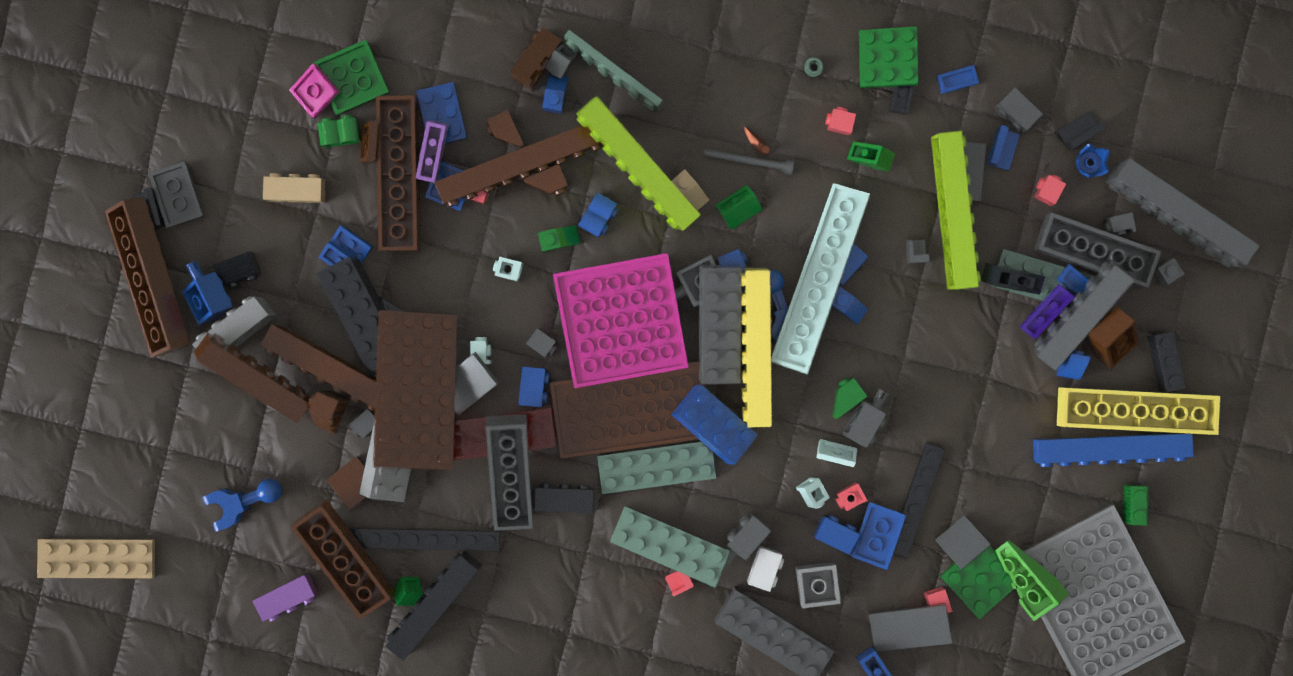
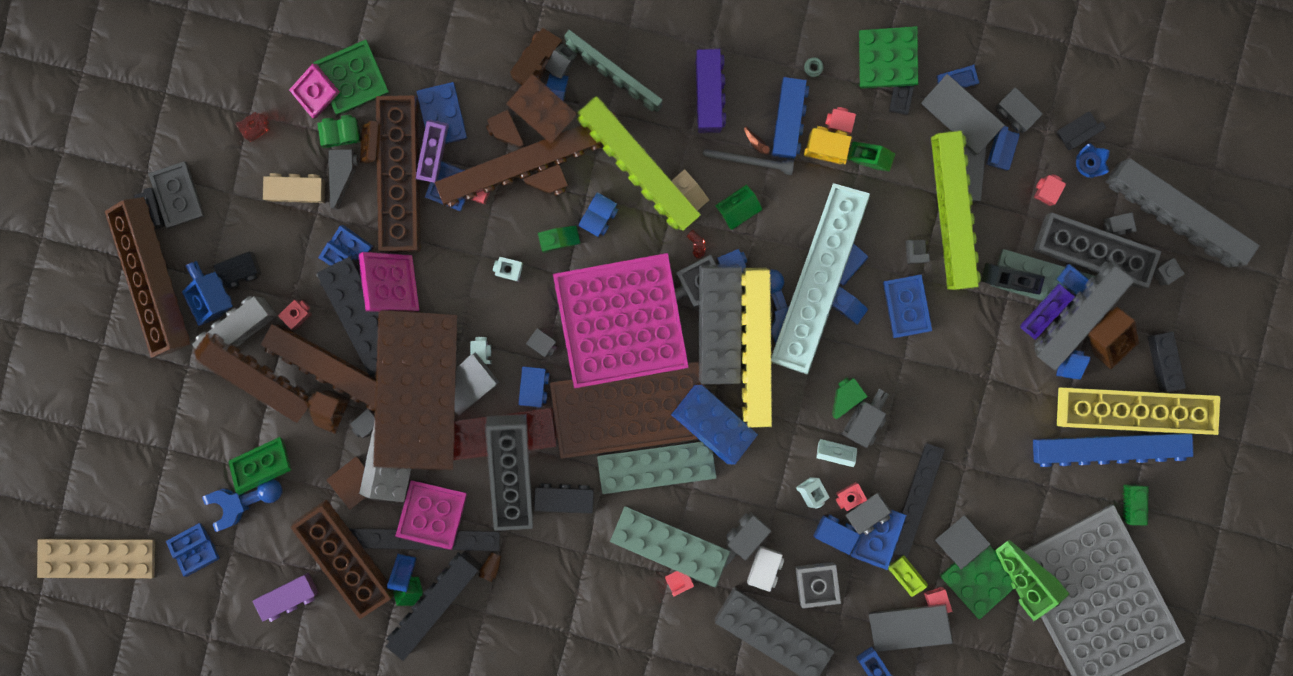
none -> blue slope [166,523,220,577]
none -> green plate [228,437,291,495]
none -> clear red brick [235,111,270,142]
none -> coral brick [278,300,312,330]
none -> dark grey slope [328,149,359,210]
none -> dark pink plate [359,252,419,312]
none -> blue tile [388,554,416,592]
none -> dark pink plate [396,480,467,550]
none -> reddish brown cone [478,552,501,582]
none -> reddish brown brick [506,74,577,143]
none -> clear red arm [686,230,705,258]
none -> dark purple brick [696,49,726,133]
none -> blue brick [772,77,809,159]
none -> yellow brick [804,126,851,165]
none -> dark grey brick [846,493,893,535]
none -> blue plate [883,274,932,338]
none -> lime plate [889,555,928,597]
none -> dark grey tile [921,74,1005,154]

